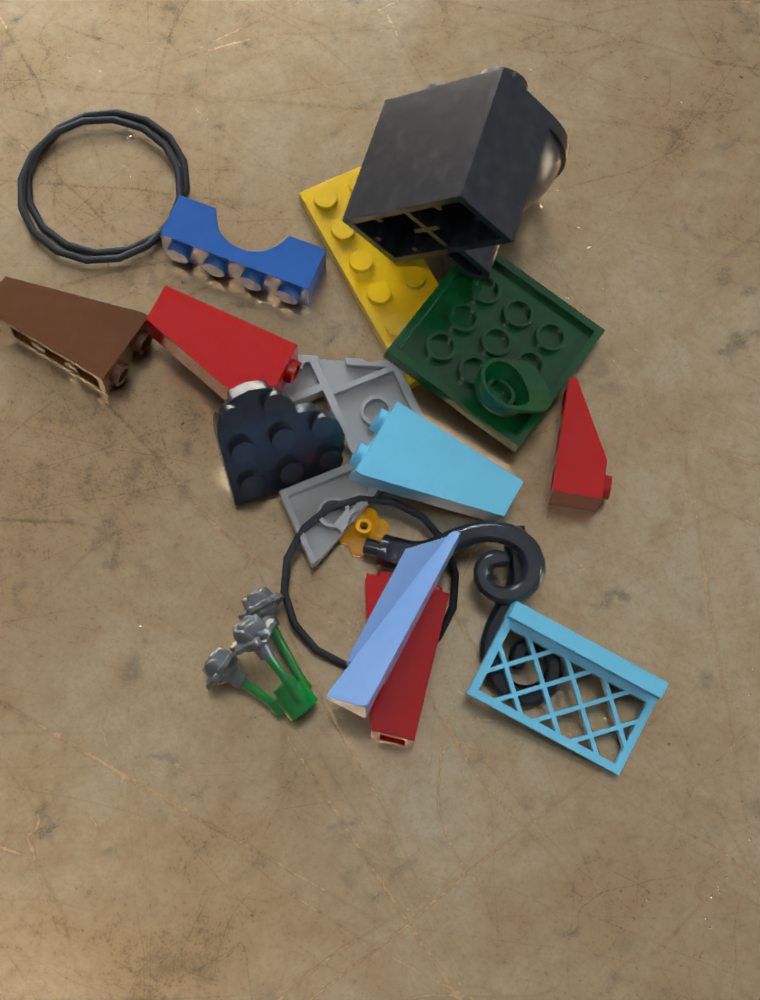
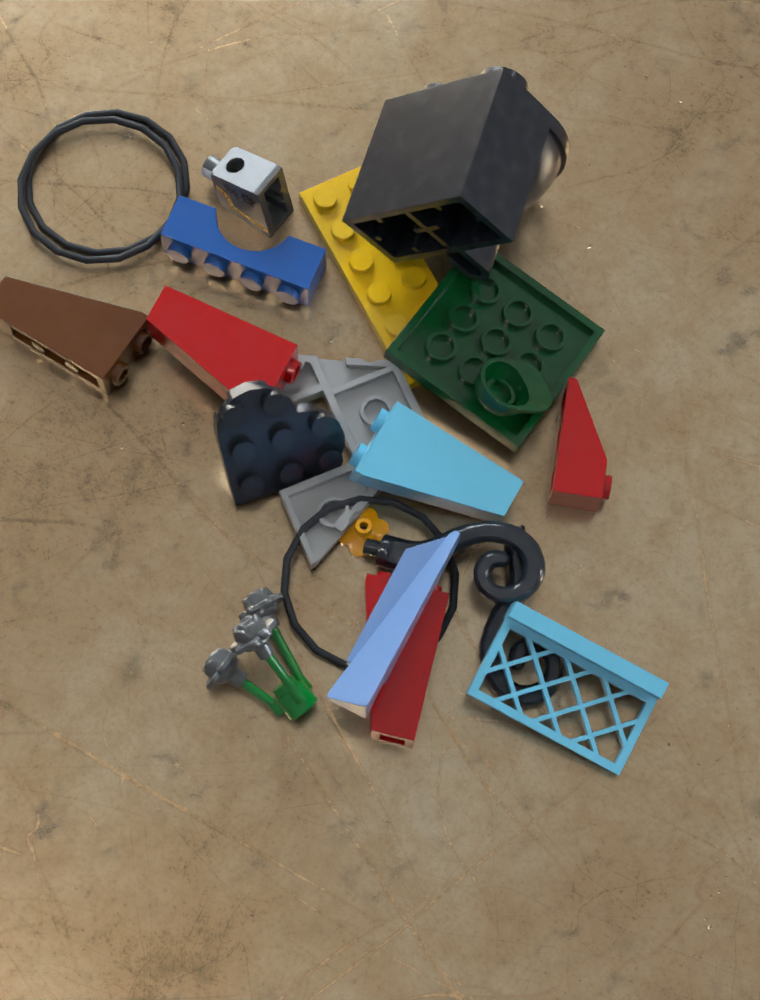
none -> dark grey torso [202,147,294,238]

